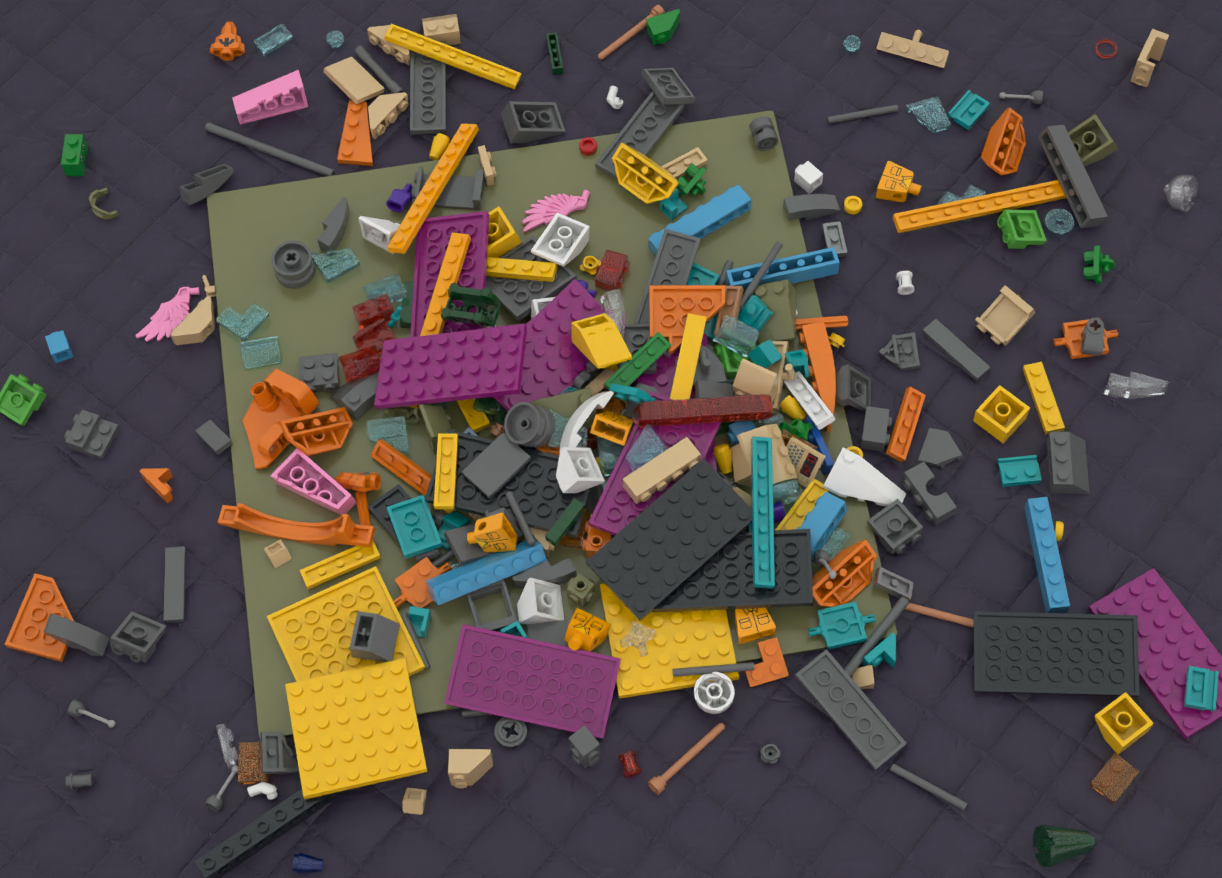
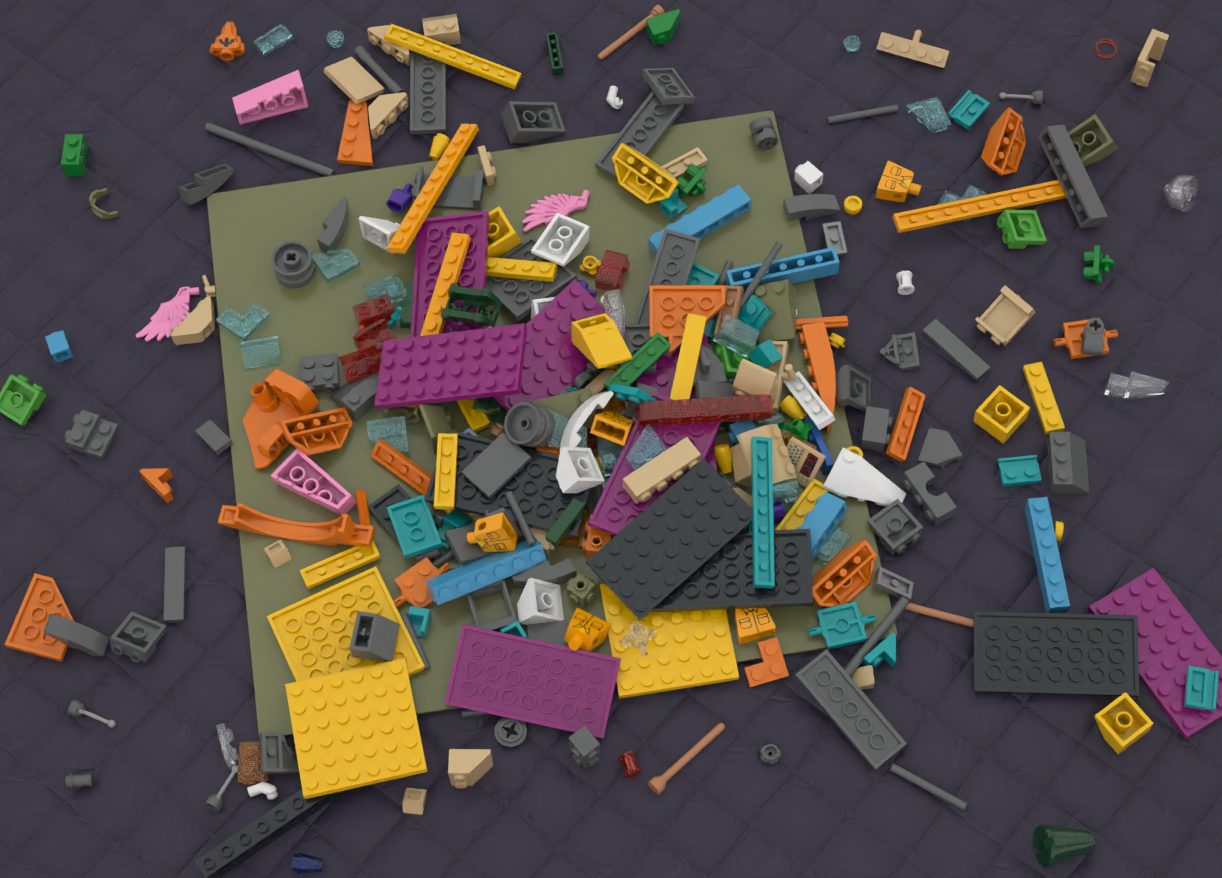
orange rock [334,472,381,492] -> none
red tile [579,137,597,156] -> none
dark grey bar [672,662,754,677] -> none
white cylinder [694,672,735,714] -> none
teal panel [785,349,809,378] -> none
dark grey hinge [813,549,837,579] -> none
clear light blue gear [1045,209,1074,235] -> none
clear orange plate [1090,753,1140,804] -> none

